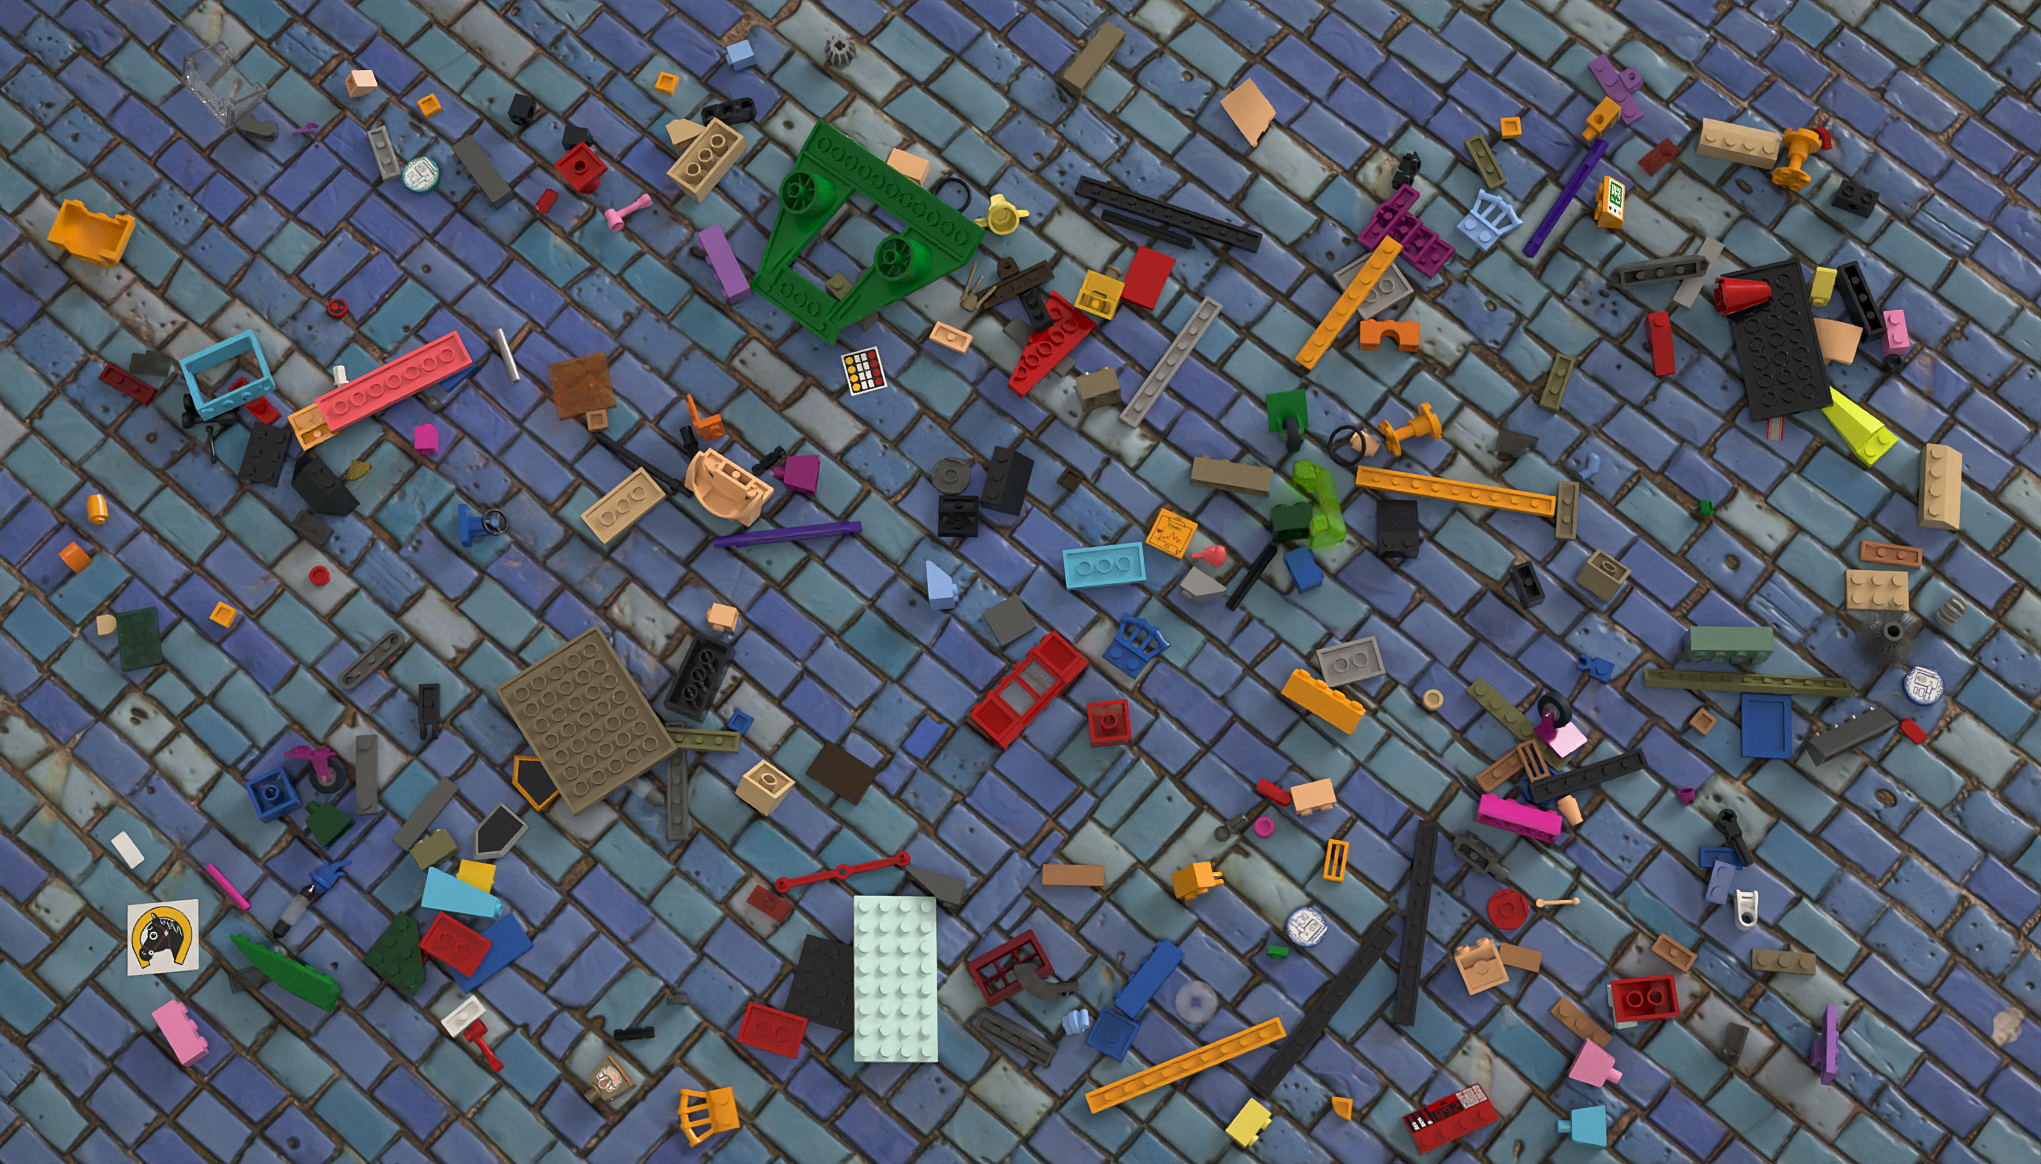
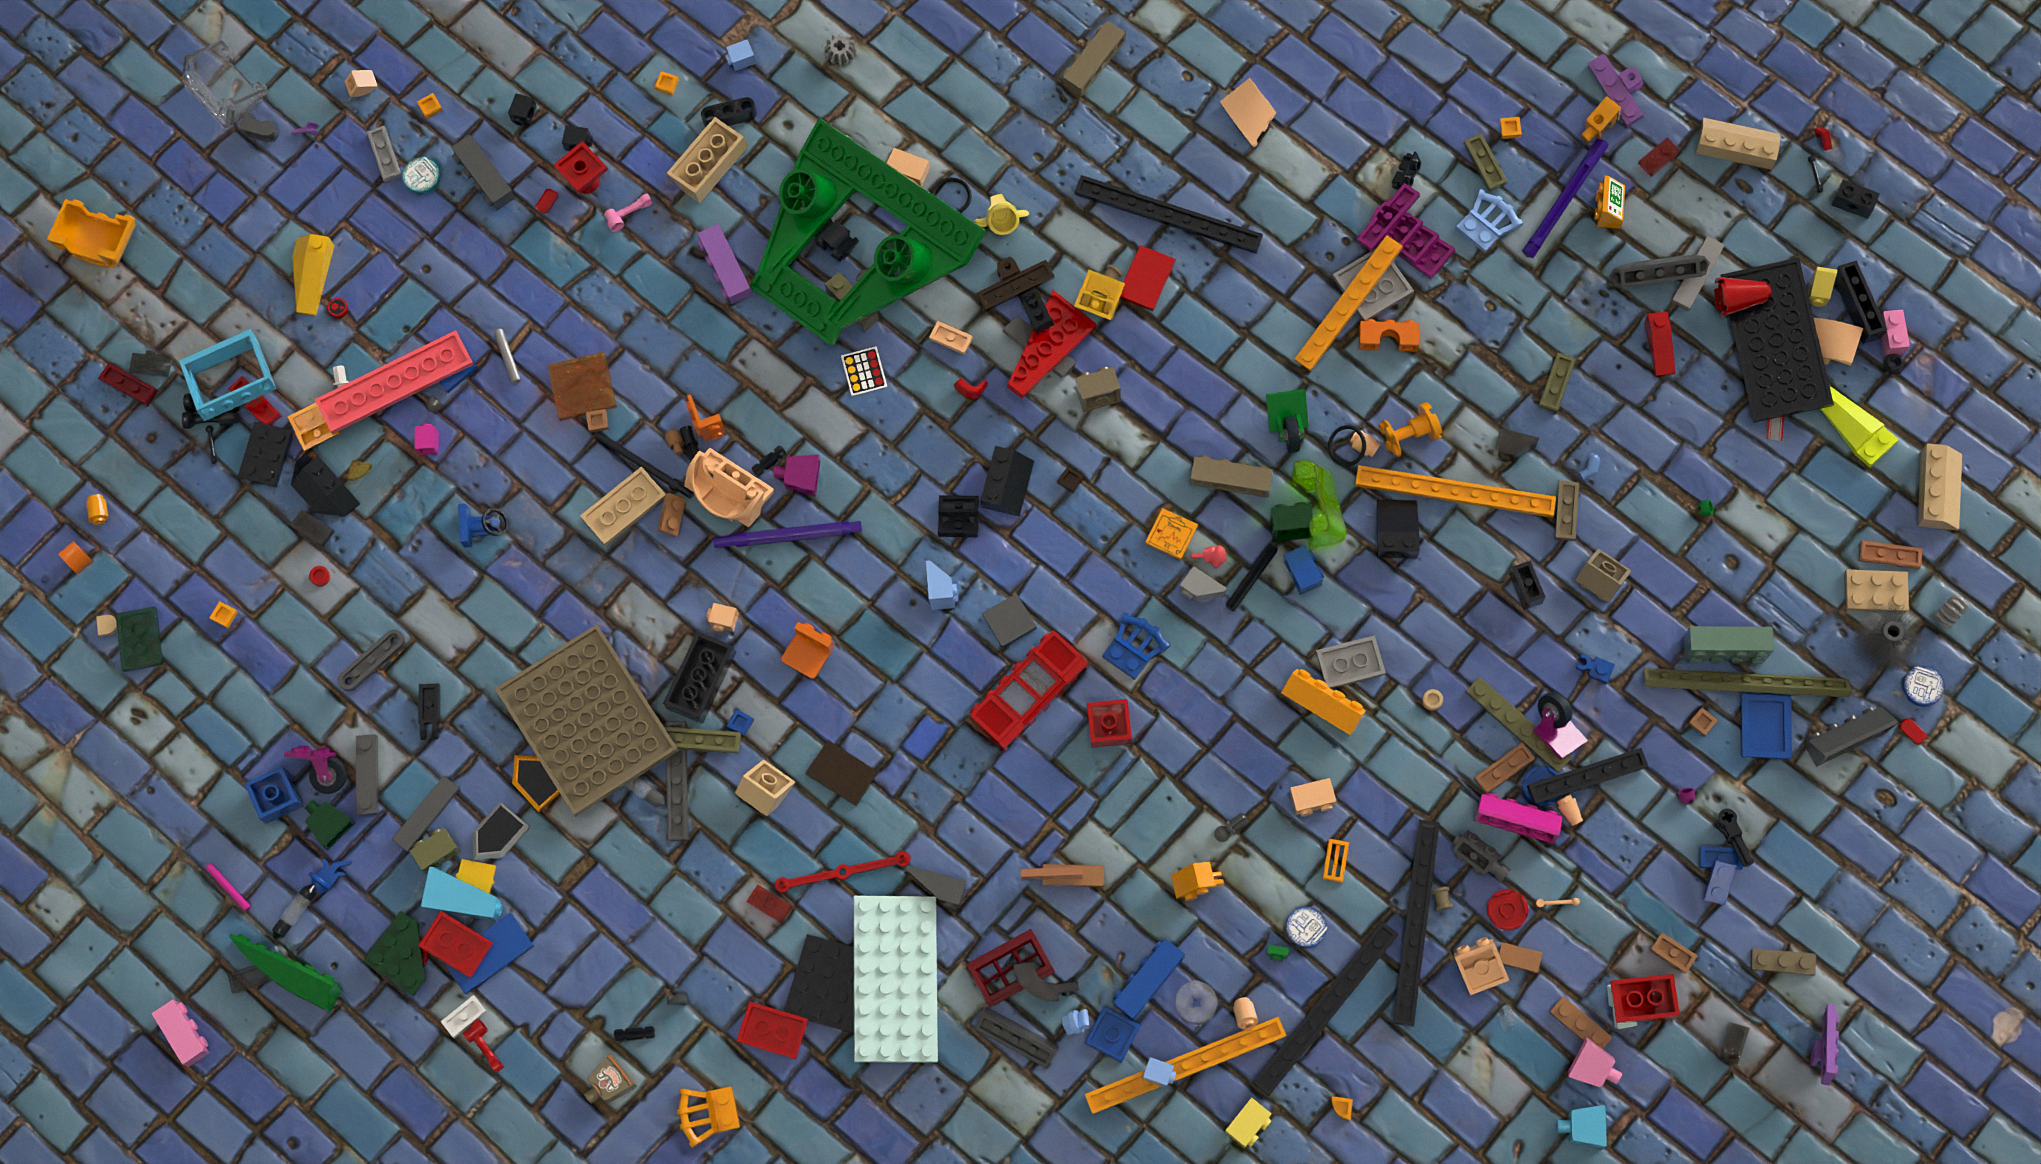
white sticker [111,831,144,869] -> none
sticker [128,899,199,976] -> none
tan slope [665,119,706,153] -> none
dark grey tile [931,457,971,496] -> none
dark tan plant [959,262,997,313] -> none
medium azure plate [1062,542,1146,591] -> none
black axle [1101,209,1193,249] -> none
light grey plate [1119,296,1223,430] -> none
dark pink tile [1254,817,1275,838] -> none
red bar [1255,778,1292,807] -> none
red slope [1401,1083,1499,1156] -> none
medium nougat tile [1515,738,1551,784] -> none
white piece [1734,889,1758,931] -> none
light orange piece [1772,128,1822,191] -> none
none -> yellow wedge [292,234,335,316]
none -> medium nougat plate [657,493,686,537]
none -> medium nougat cylinder [665,429,683,455]
none -> orange bracket [781,622,835,679]
none -> black brick [815,218,859,262]
none -> red hair [954,378,988,400]
none -> nougat tile [1021,867,1083,881]
none -> light blue brick [1143,1057,1176,1088]
none -> light nougat brick [1233,997,1258,1030]
none -> dark tan bush [1431,887,1454,912]
none -> black hinge [1808,156,1823,193]

